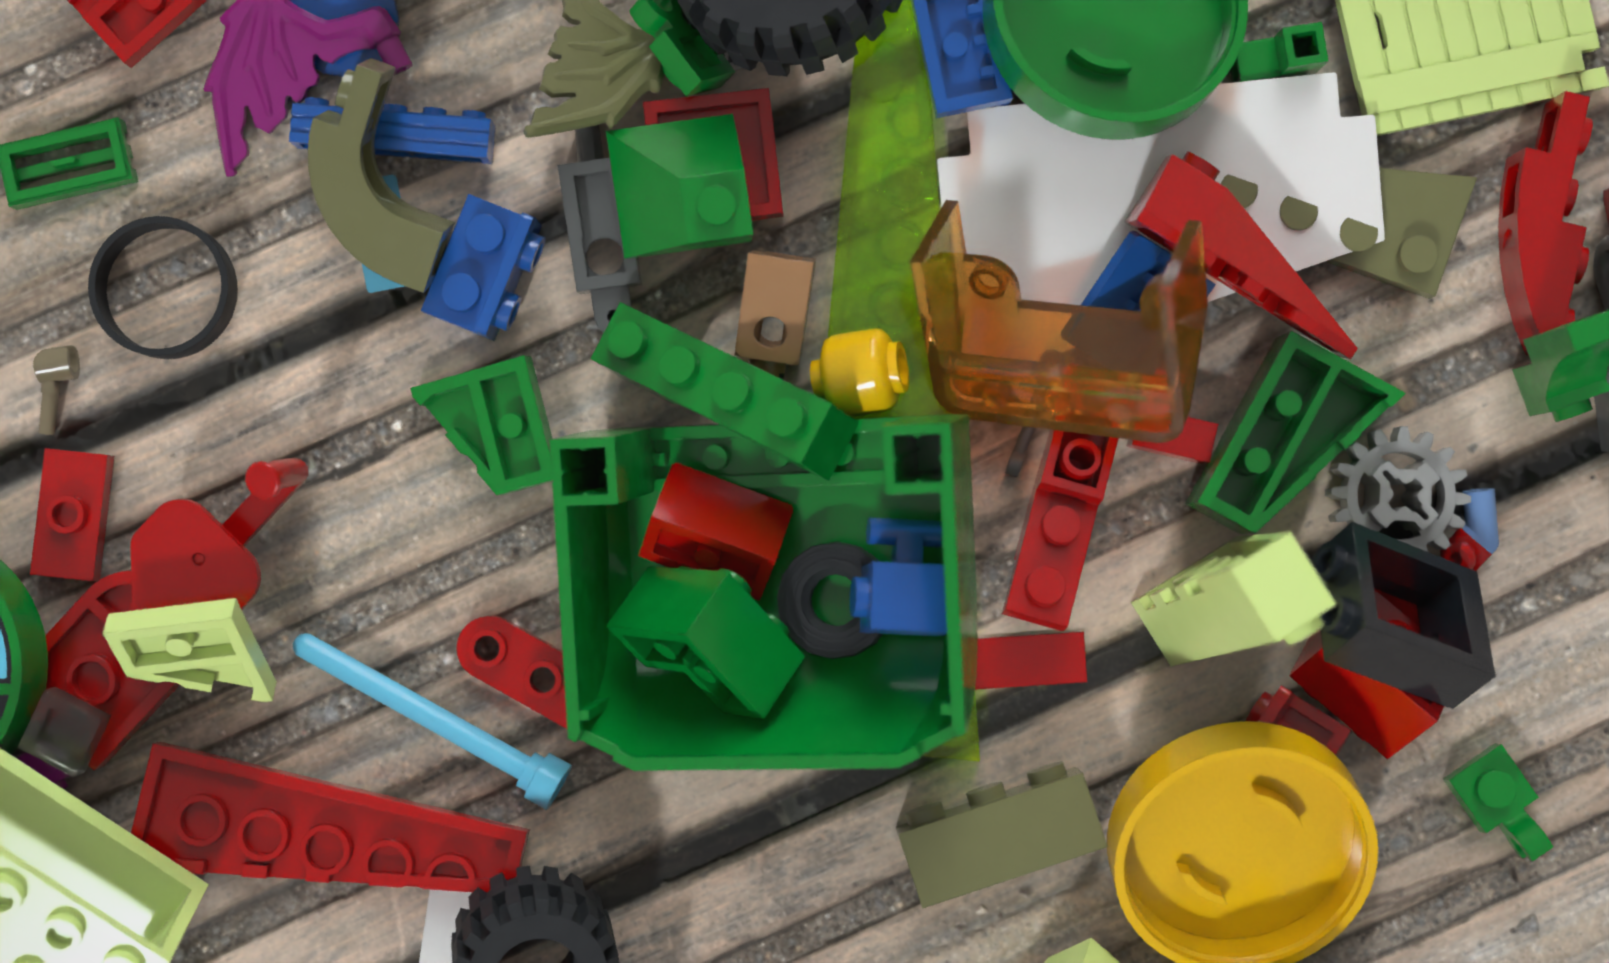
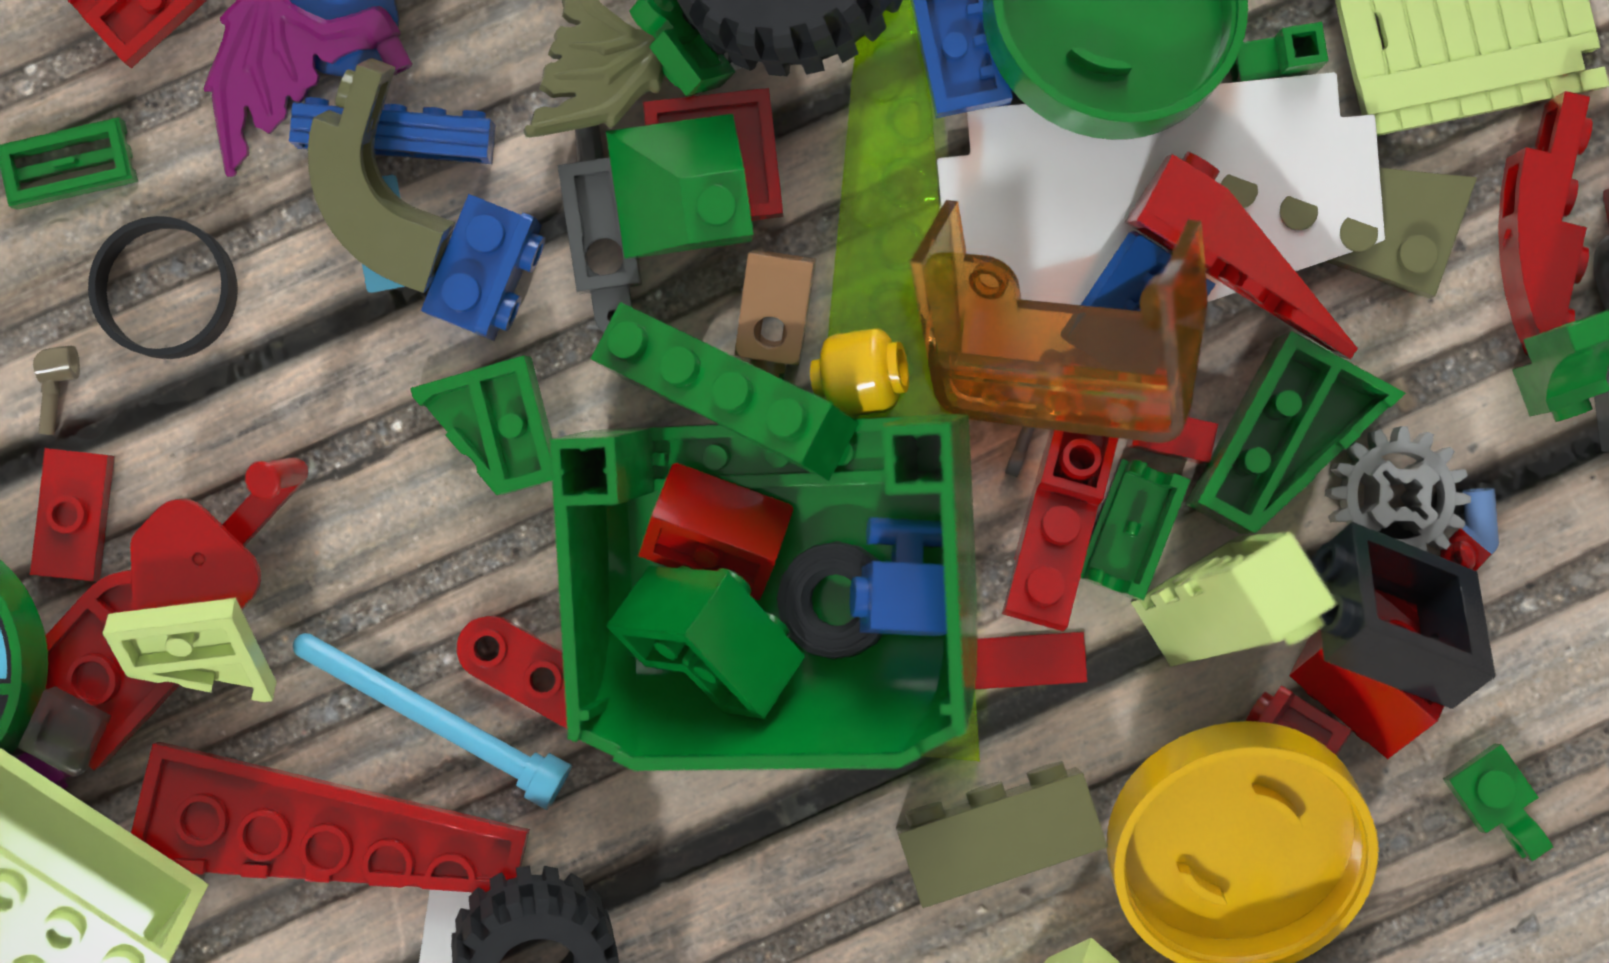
none -> green hinge [1080,459,1191,600]

